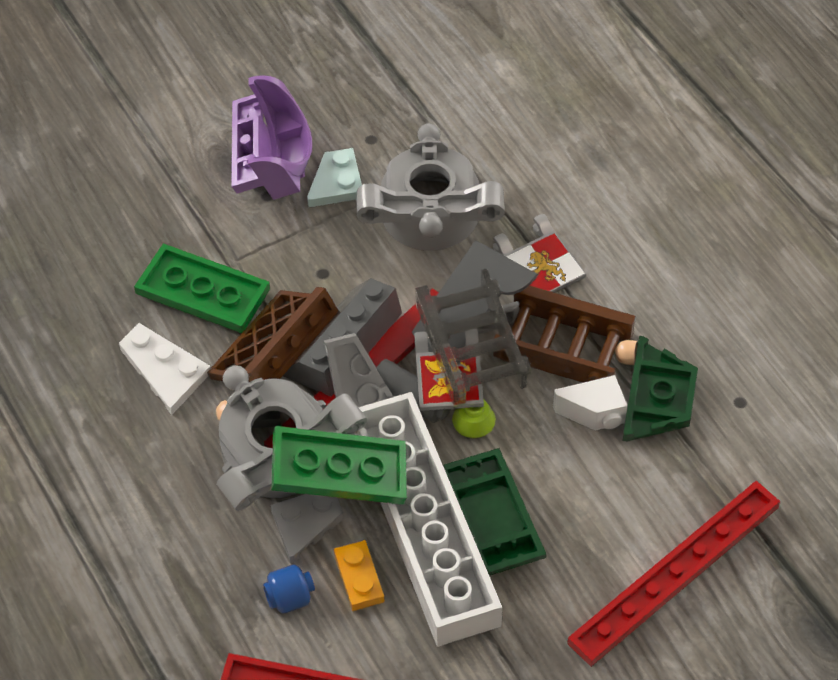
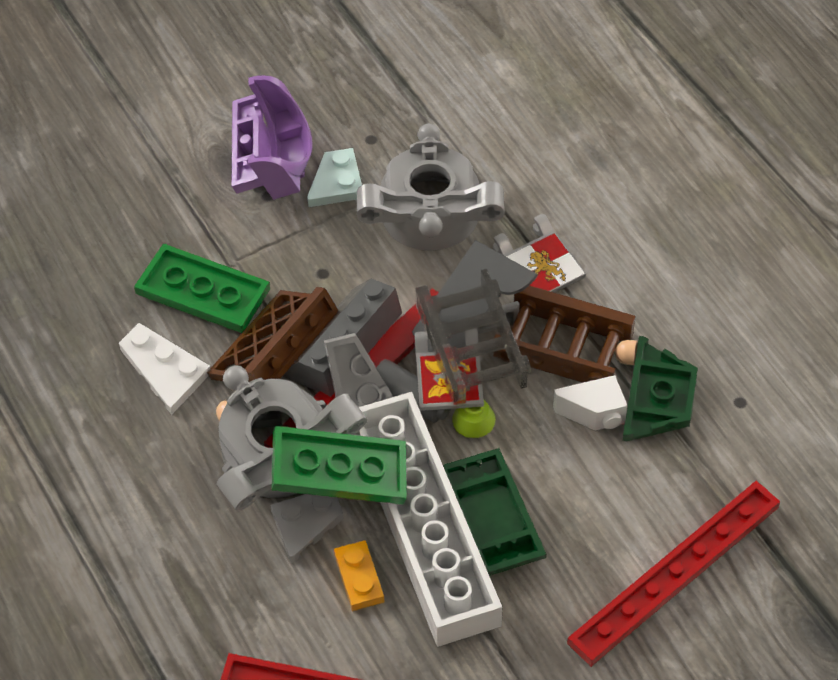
blue head [263,565,315,614] -> none

